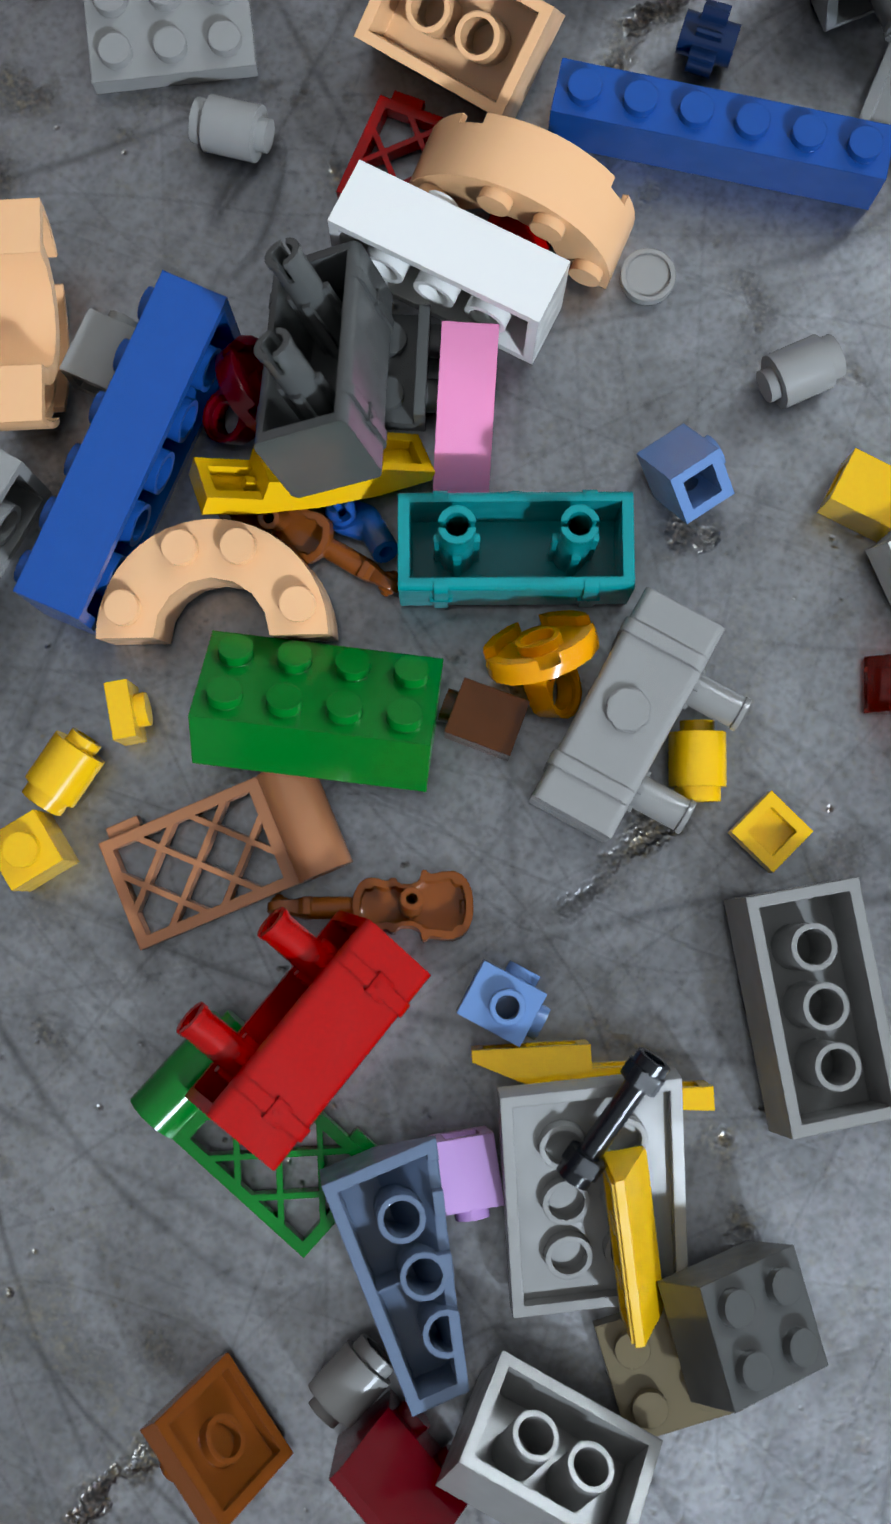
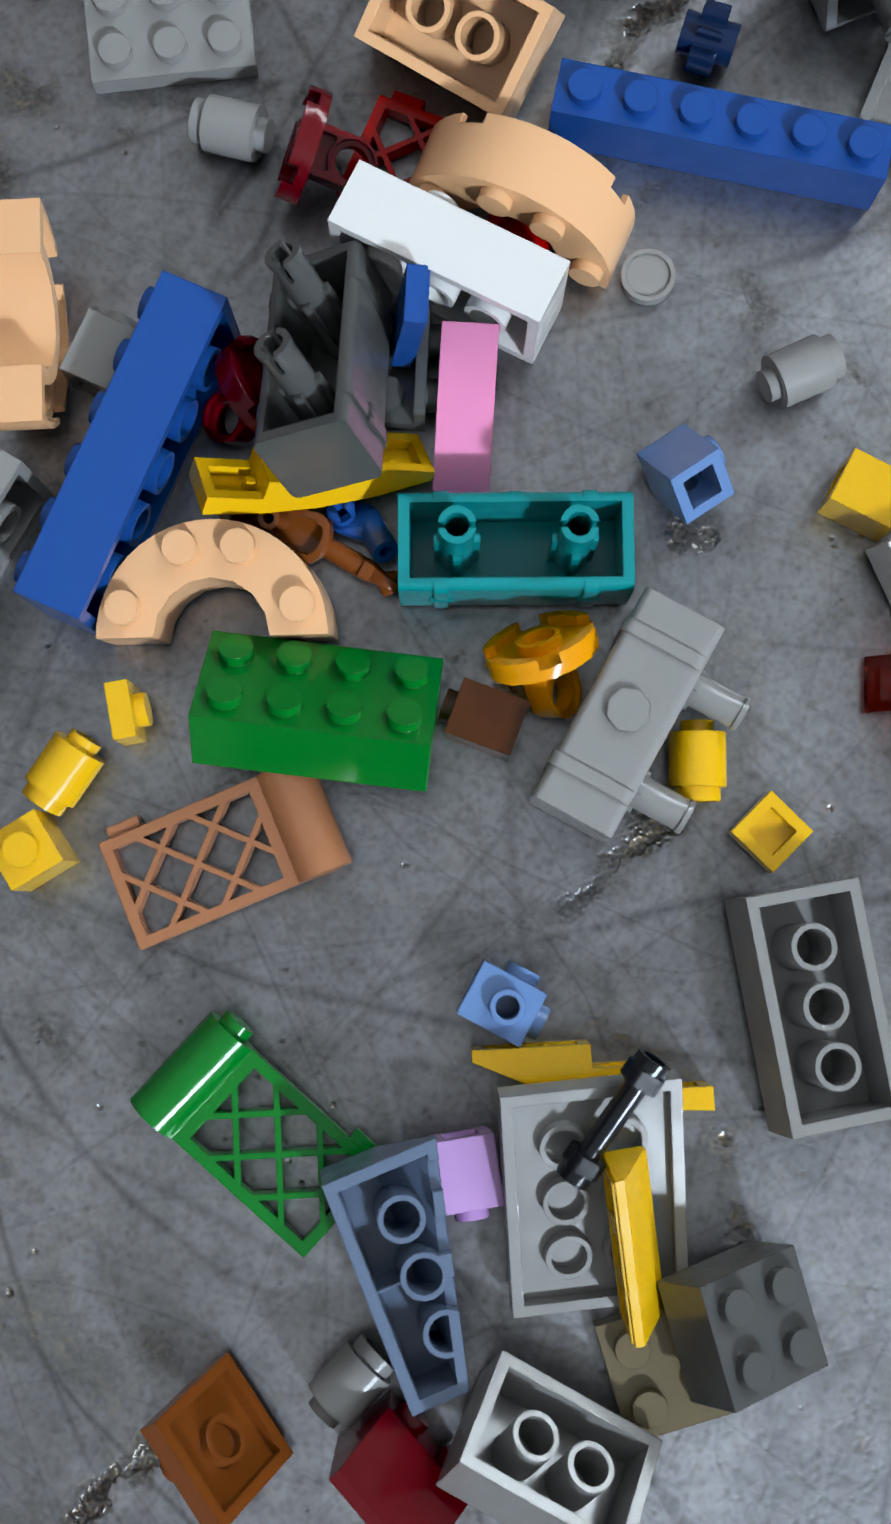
red piece [176,907,431,1171] -> none
dark orange piece [267,870,473,942] -> none
none -> dark red tile [274,85,378,205]
none -> blue tile [390,263,430,368]

